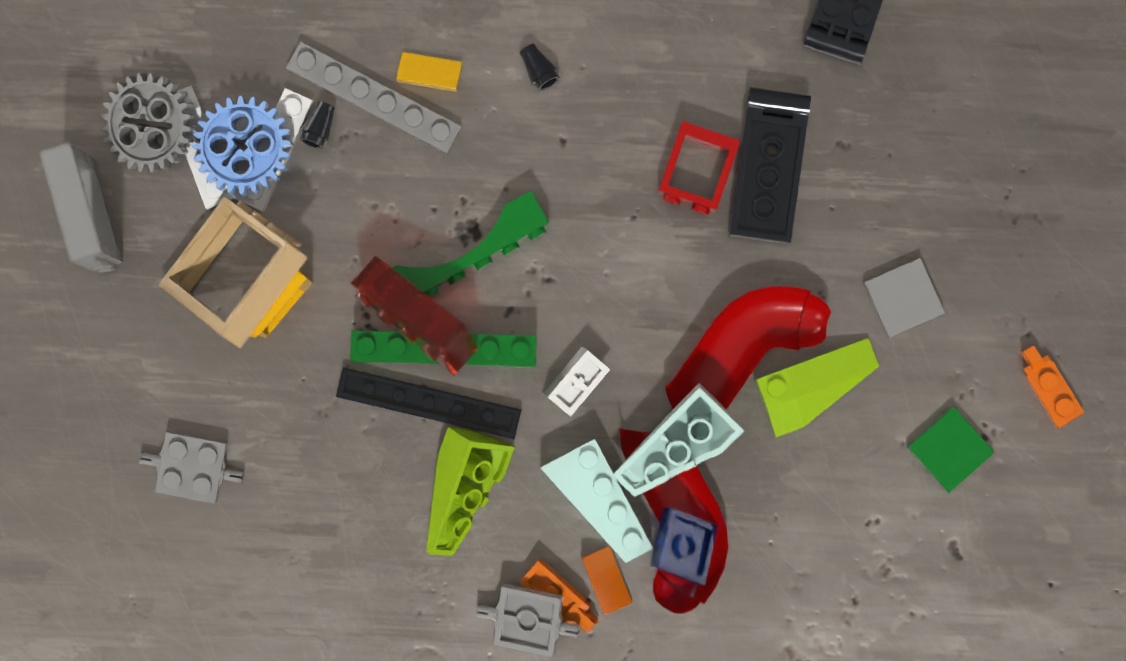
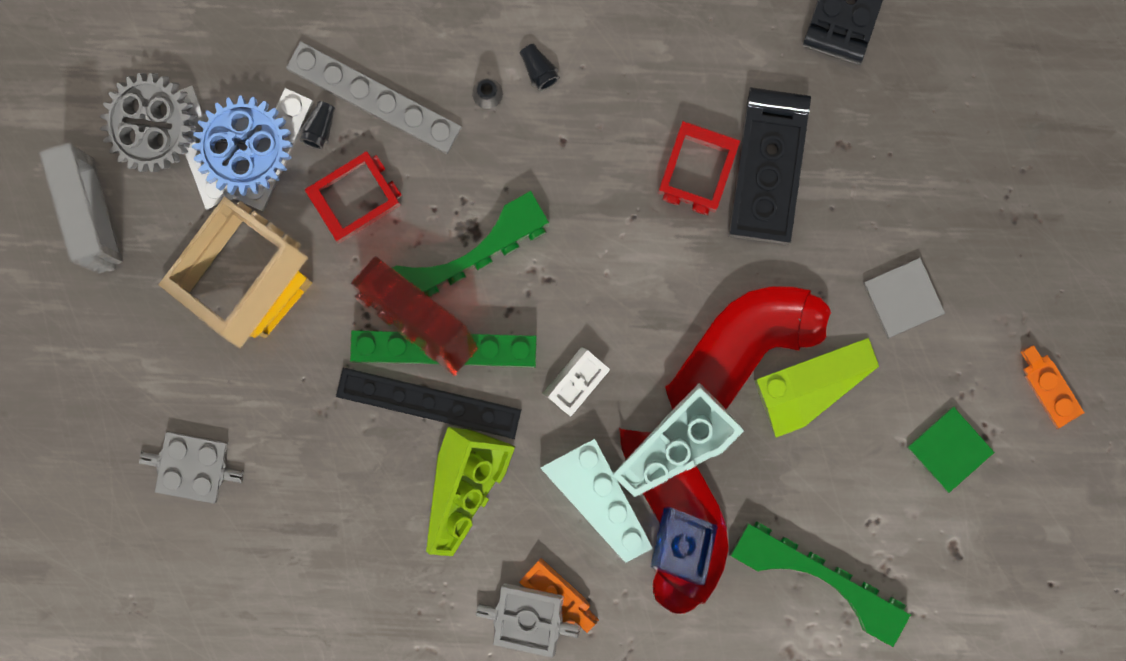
yellow slope [396,52,462,92] -> none
orange slope [581,546,632,615] -> none
none -> red window [304,151,402,244]
none -> black cone [472,79,503,109]
none -> green arch [729,521,911,647]

